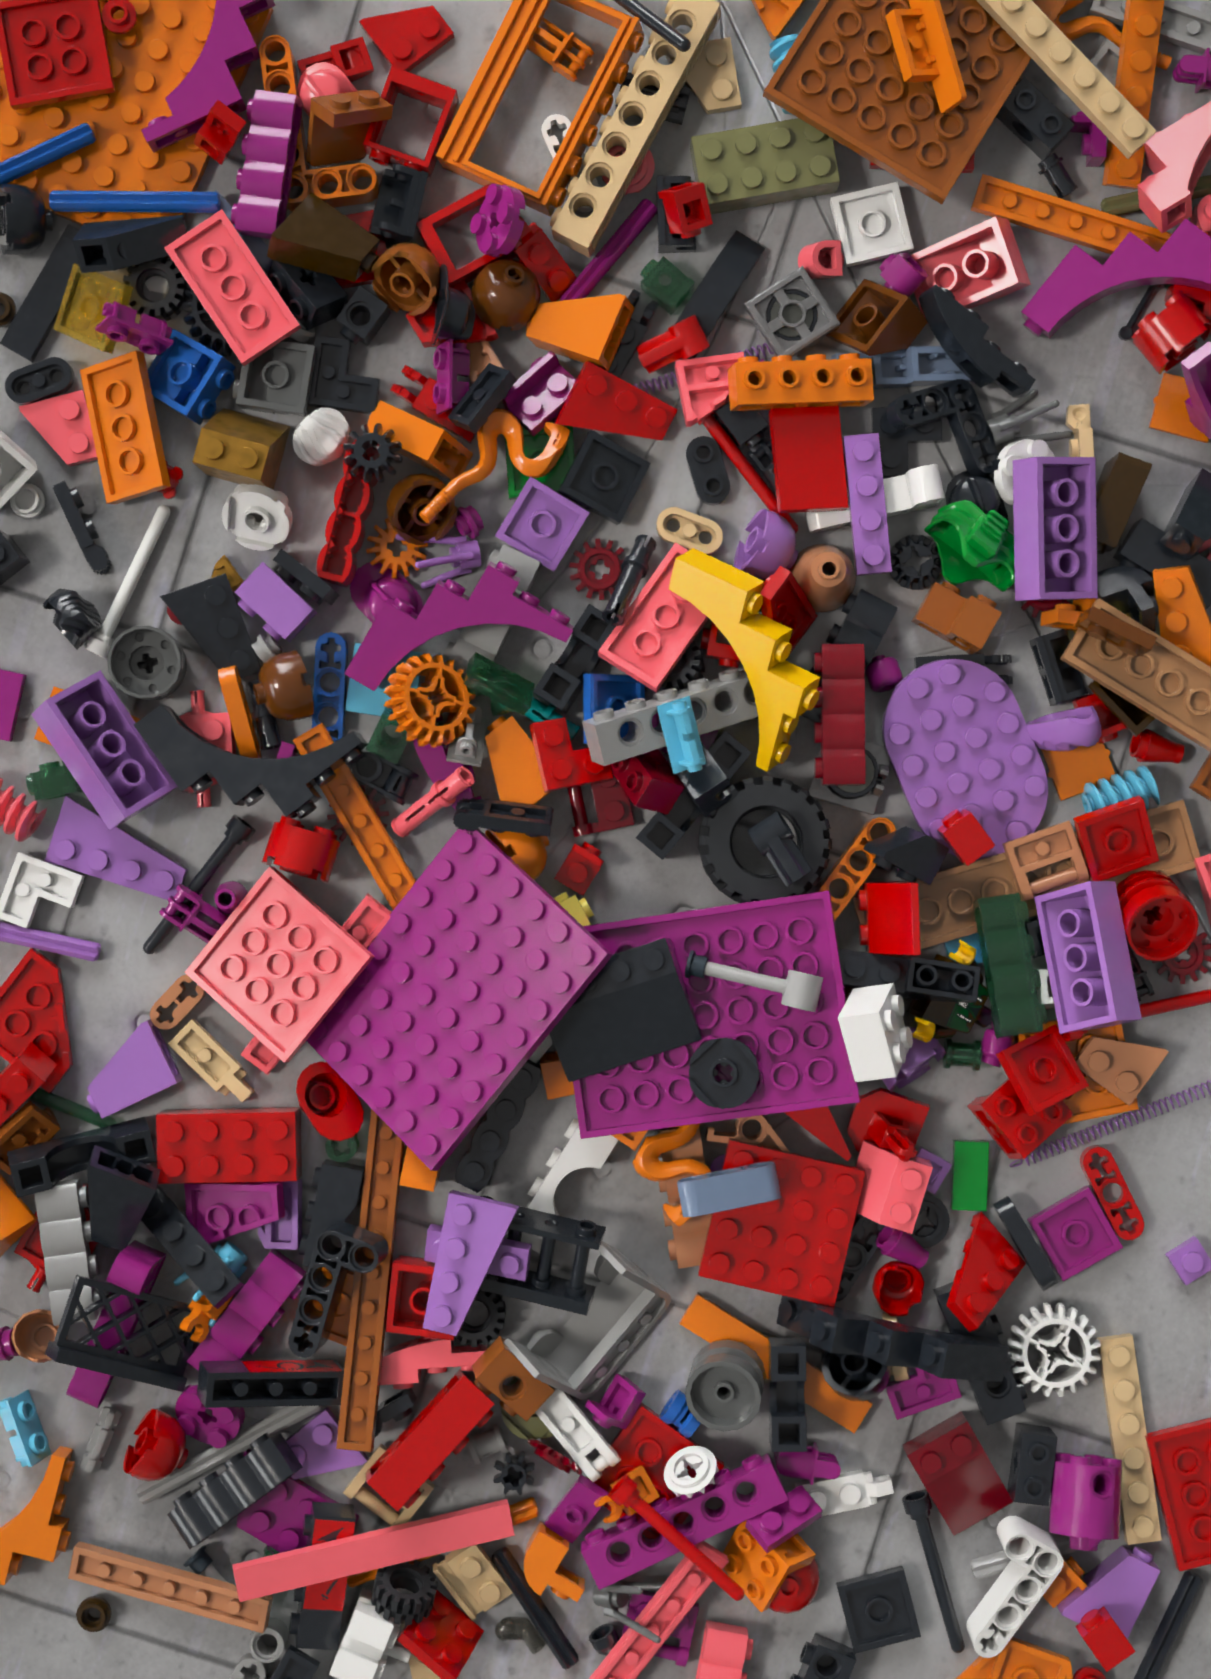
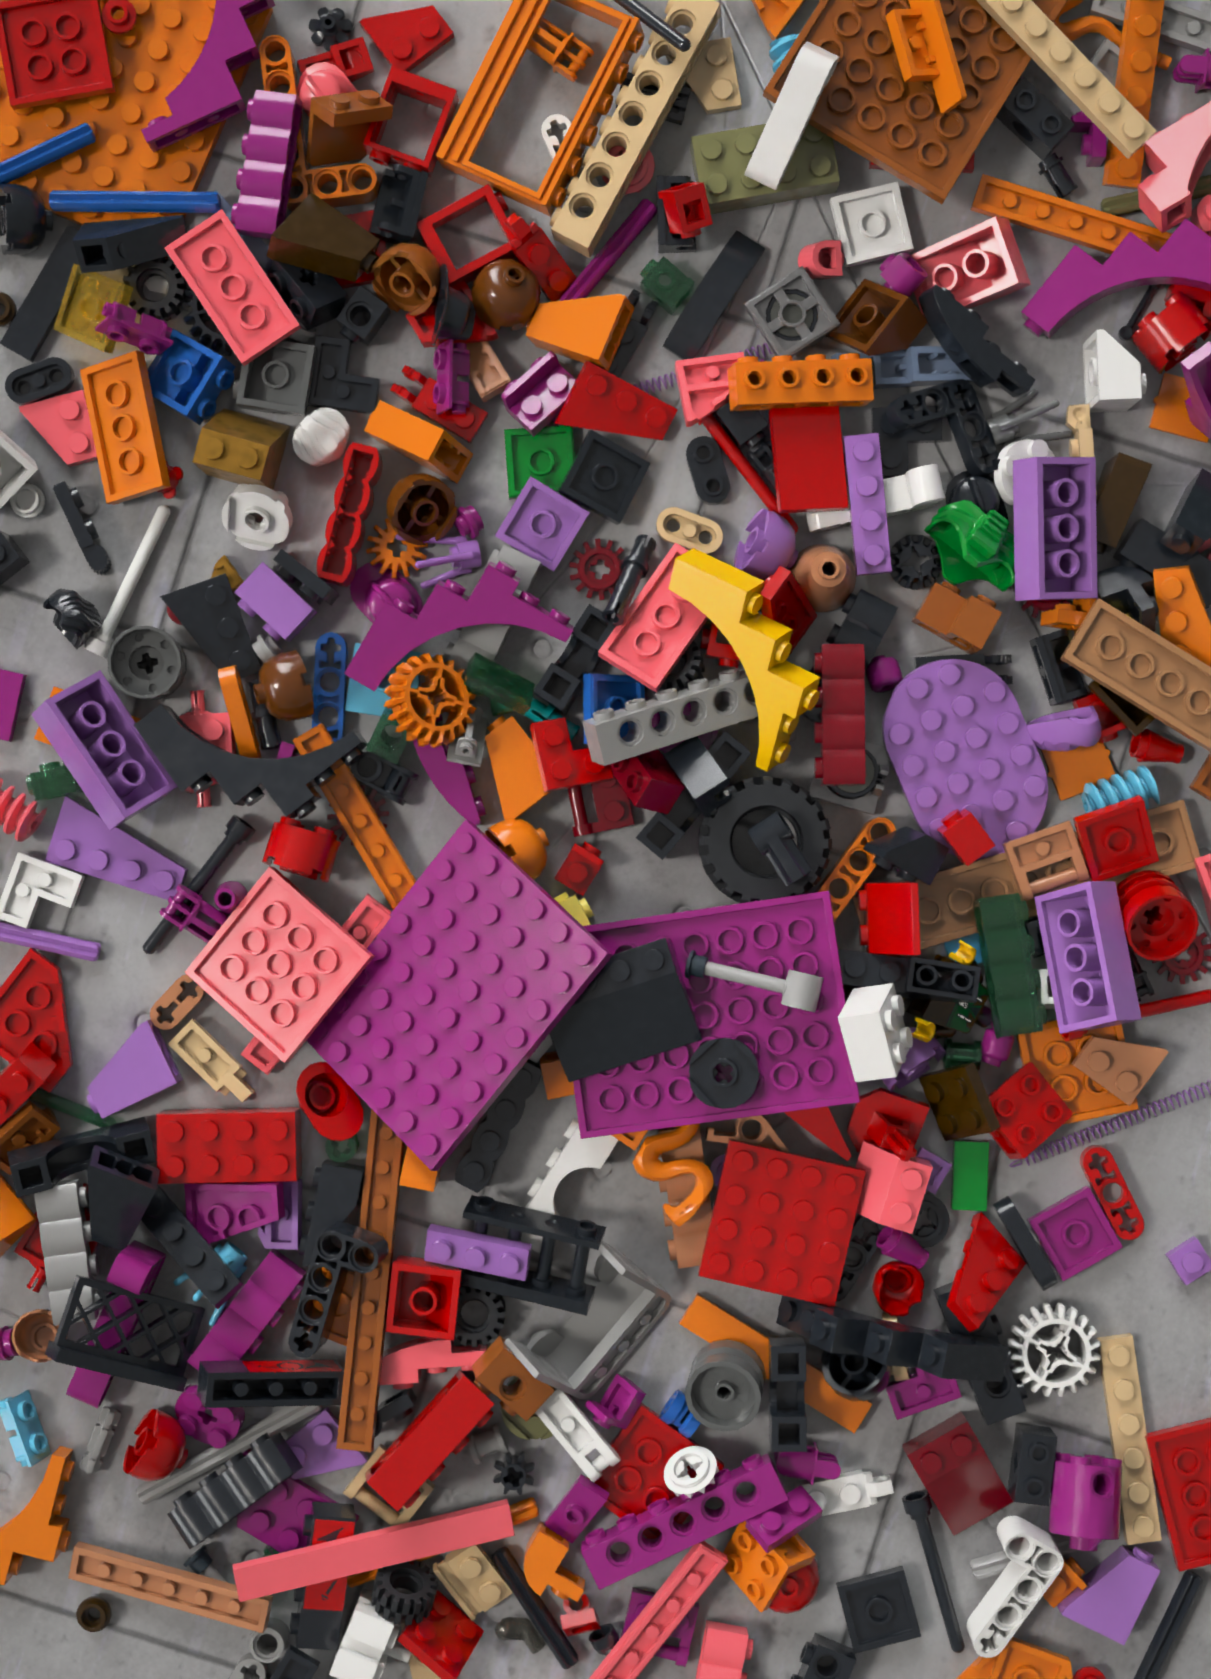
orange plate [179,1294,235,1343] -> none
red slope [193,100,247,165] -> none
black gear [343,423,403,484] -> none
coral pin [391,766,474,837] -> none
orange animal [419,408,570,523] -> none
medium lavender wing [423,1190,520,1336] -> none
black plate [448,363,517,434] -> none
black hinge [453,798,554,837] -> none
magenta plate [470,183,525,258] -> none
dark red gear [527,1439,582,1475] -> none
dark grey plant [593,1580,663,1643] -> none
orange plate [594,1466,660,1523] -> none
red piece [608,1474,745,1601] -> none
red piece [636,314,710,374] -> none
medium azure hinge [656,696,706,774] -> none
sand blue beam [677,1161,781,1217] -> none
red plate [996,1024,1089,1117] -> none
reddish brown plate [1075,606,1157,657] -> none
red brick [1075,1606,1136,1672] -> none
none -> black plant [309,7,353,52]
none -> tile [560,1594,601,1637]
none -> white beam [744,41,840,190]
none -> dark brown plate [919,1062,1001,1141]
none -> white slope [1083,329,1147,413]

